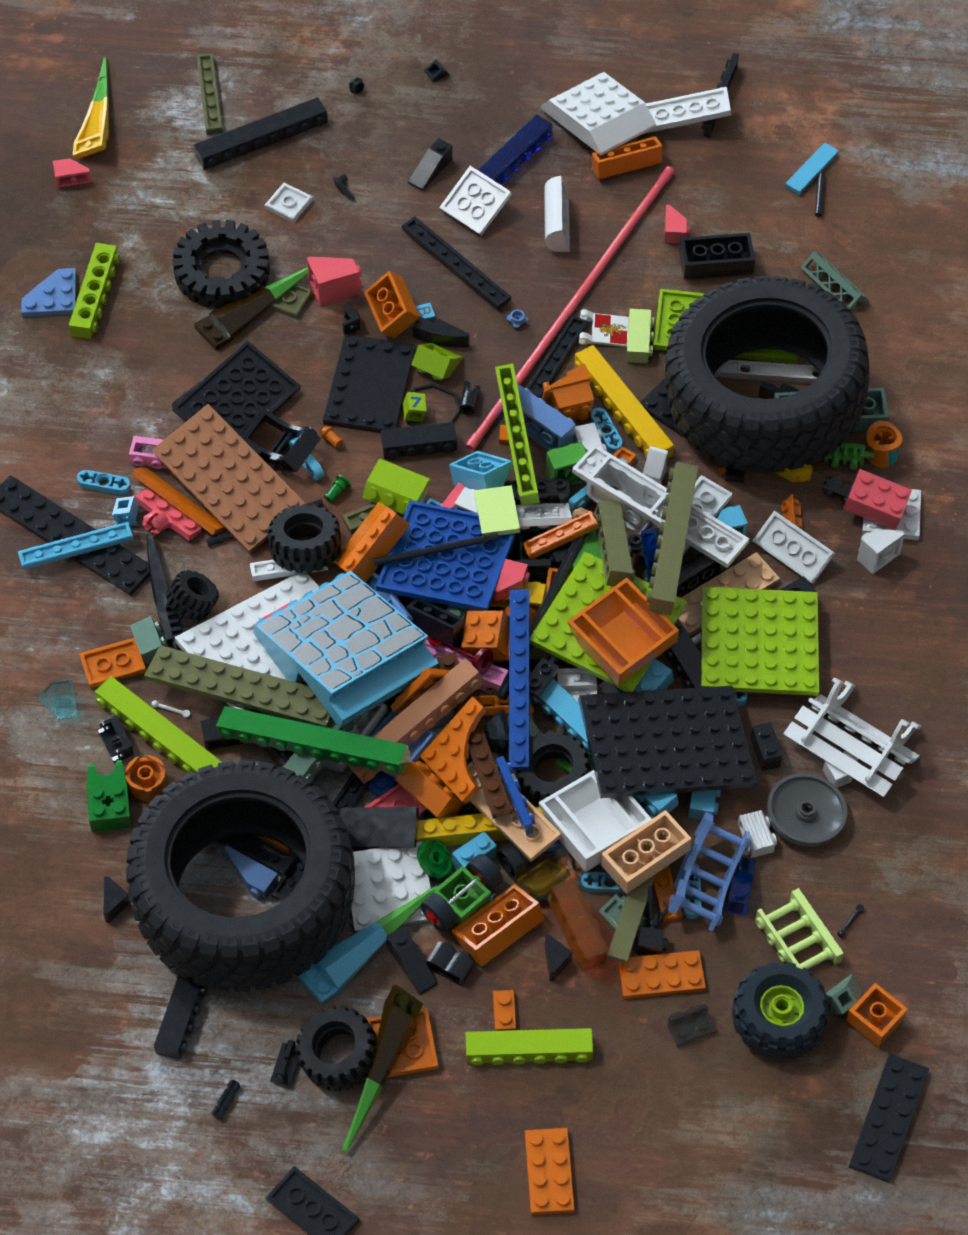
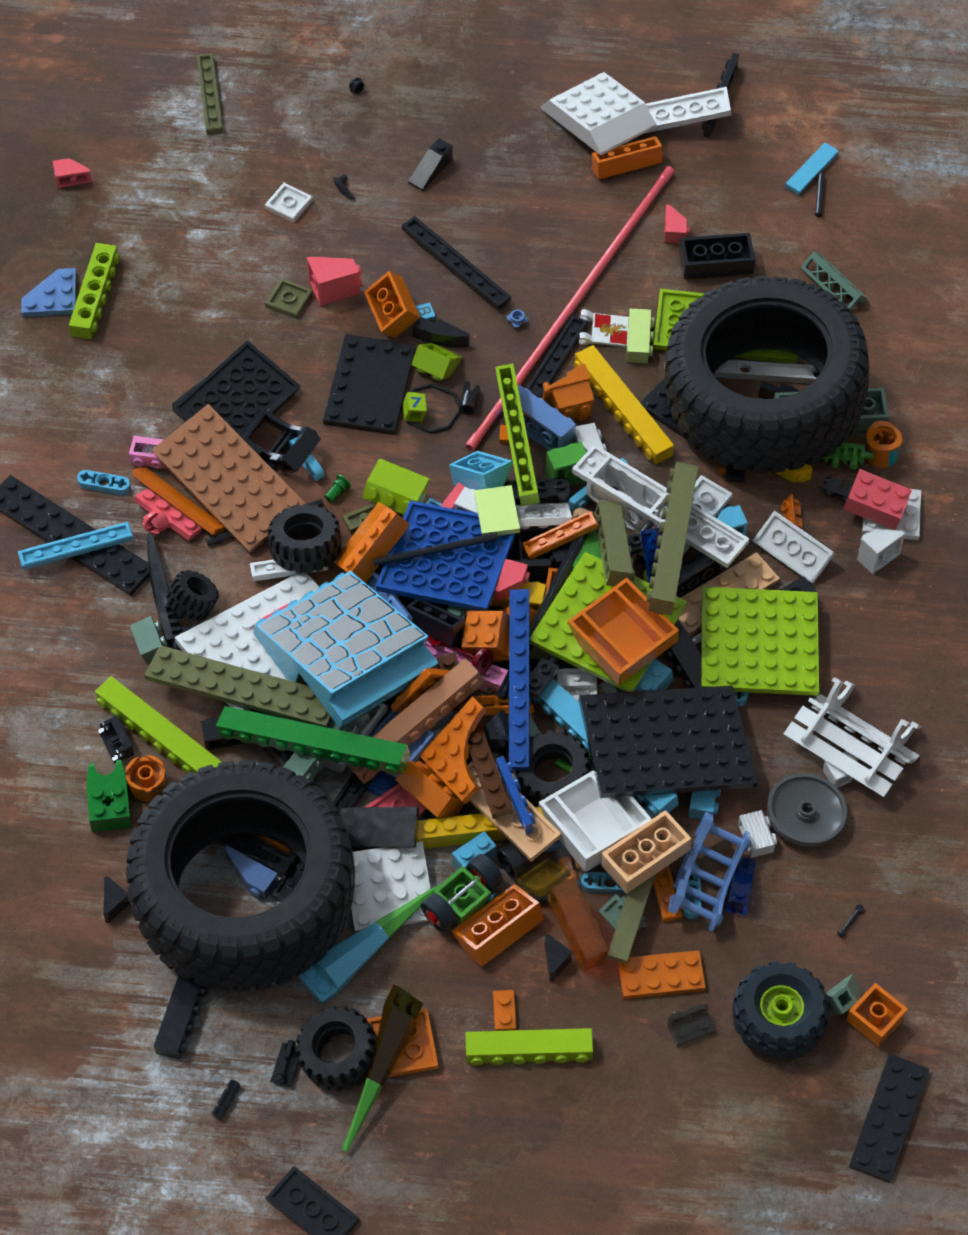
clear light blue slope [37,679,78,720] -> none
yellow plate [73,57,109,159] -> none
orange plate [79,638,146,689] -> none
medium azure brick [112,496,140,526] -> none
white hinge [152,700,190,719] -> none
black tyre [172,220,270,309] -> none
black brick [194,97,327,170] -> none
dark brown plate [194,268,308,350] -> none
orange pin [320,426,344,448] -> none
black bracket [342,304,360,335] -> none
black brick [381,422,457,459] -> none
black slope [386,926,437,995] -> none
green plate [417,839,453,879] -> none
black slope [424,59,449,82] -> none
black brick [426,941,475,986] -> none
white plate [439,166,512,236] -> none
clear blue brick [478,114,553,185] -> none
orange plate [525,1128,574,1215] -> none
white brick [544,176,570,252] -> none
medium azure beam [590,408,623,454] -> none
orange tile [613,446,636,465] -> none
black brick [637,927,668,955] -> none
white slope [643,446,668,484] -> none
black plant [645,886,669,929] -> none
black brick [750,722,783,771] -> none
yellowish green fence [755,888,843,969] -> none

